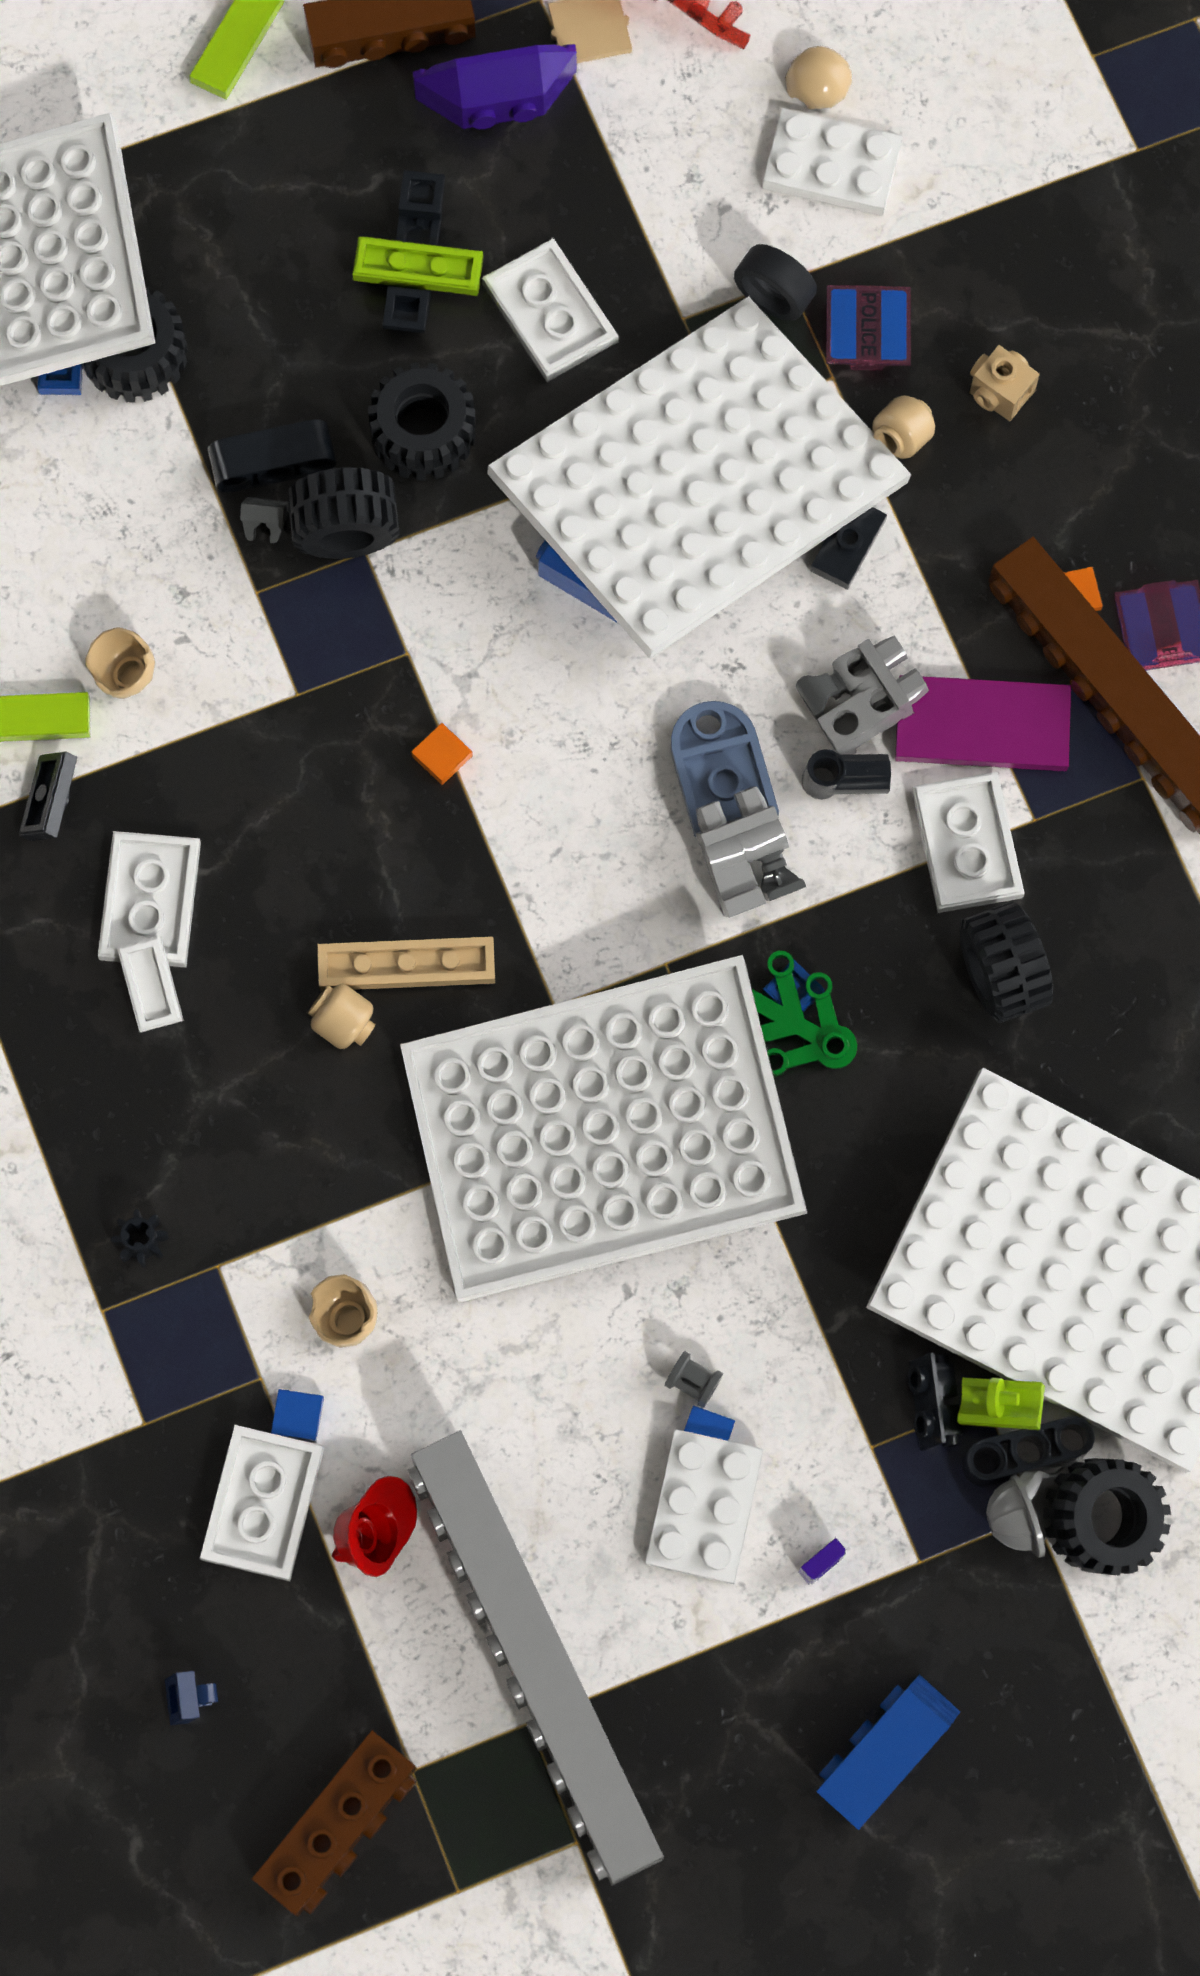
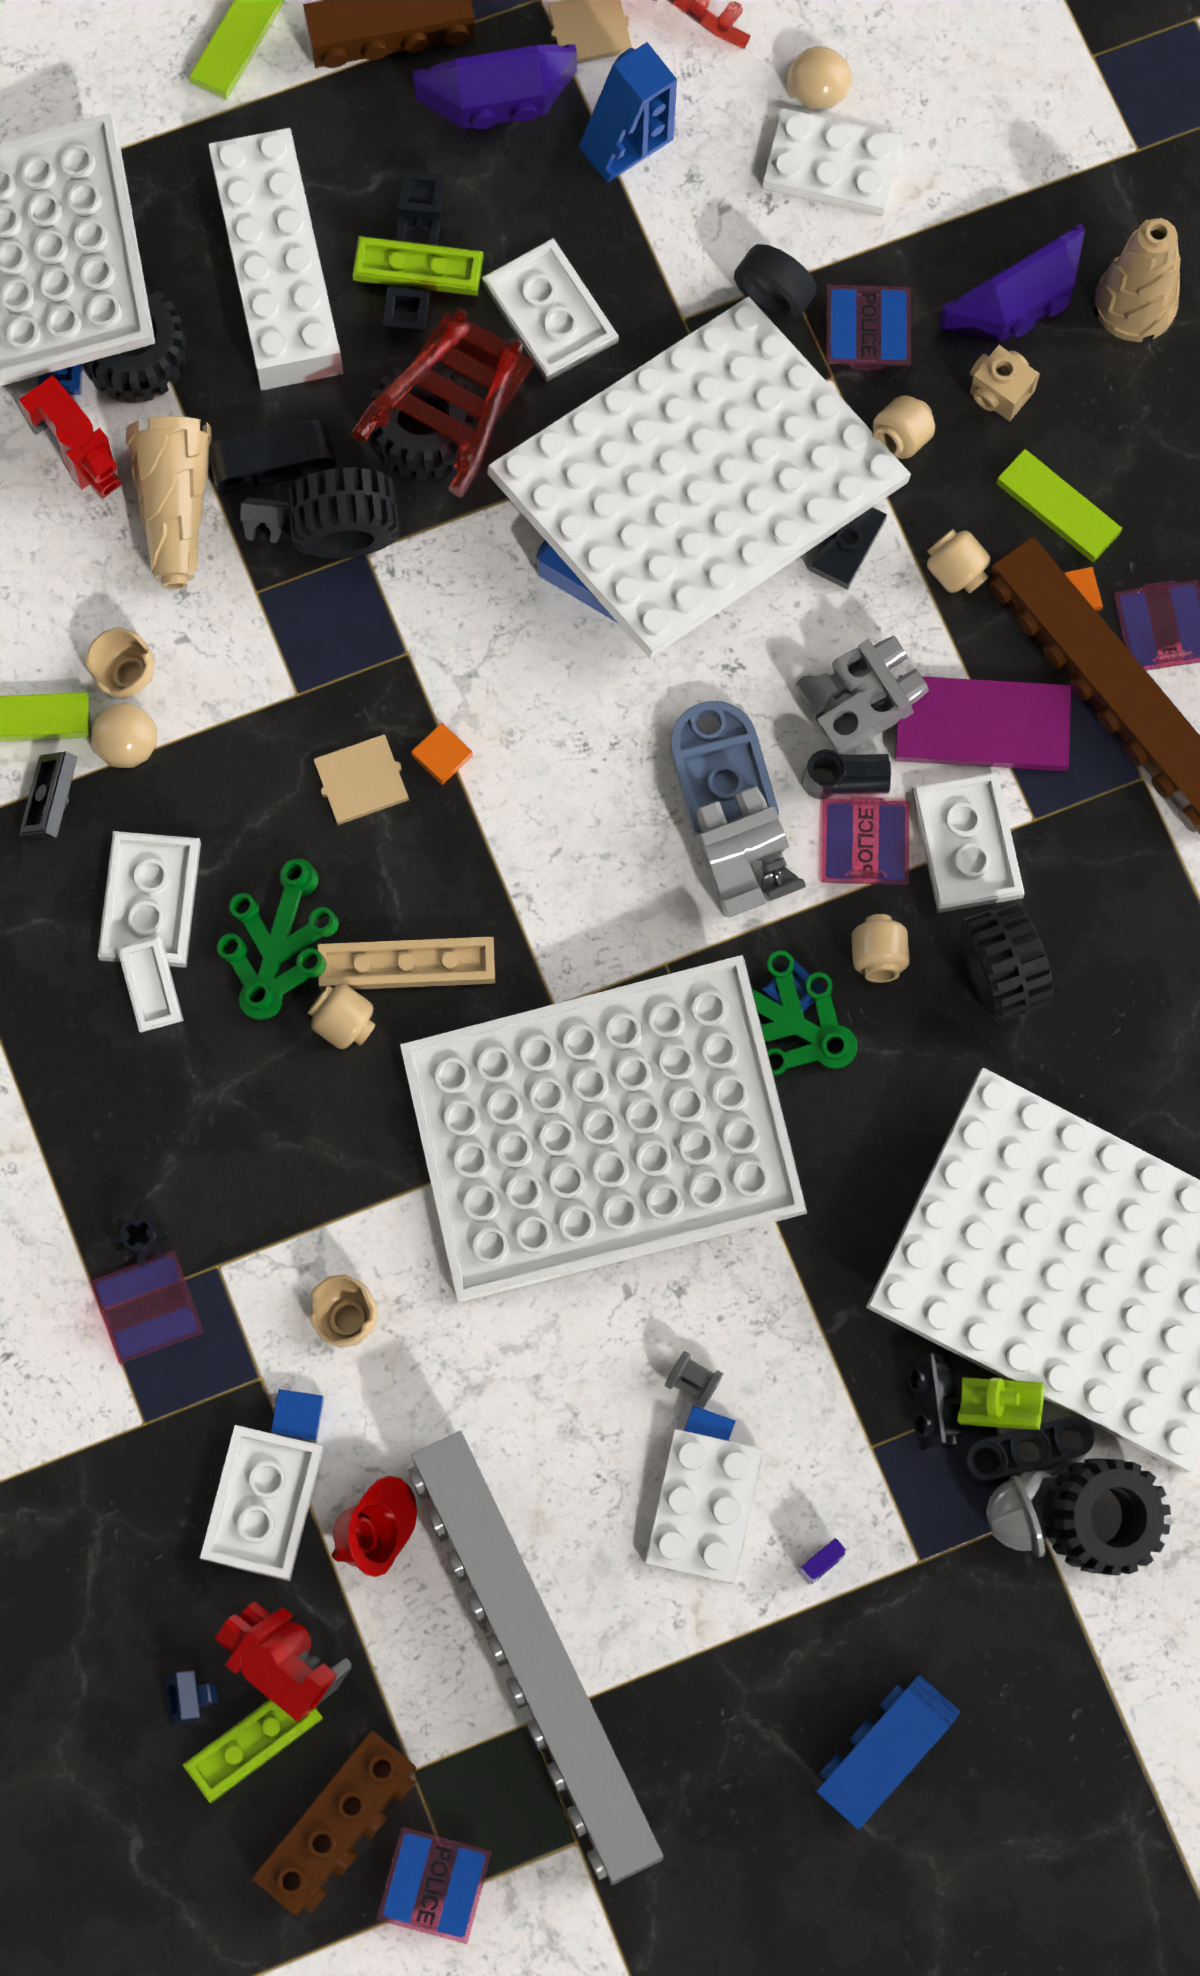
none -> red hips [19,375,121,499]
none -> piece [90,1250,204,1365]
none -> tan hair [91,703,157,768]
none -> tan cone [126,416,212,589]
none -> lime tile [183,1700,323,1803]
none -> white brick [208,128,343,390]
none -> red hips [215,1601,352,1722]
none -> green plant [217,858,339,1020]
none -> tan piece [314,734,409,825]
none -> clear red hand [351,308,535,497]
none -> piece [376,1827,492,1944]
none -> blue wedge [578,42,677,183]
none -> piece [821,797,909,885]
none -> tan head [851,914,909,983]
none -> tan head [927,529,990,593]
none -> dark purple wedge [939,223,1085,342]
none -> lime tile [996,449,1122,563]
none -> tan cone [1094,218,1180,342]

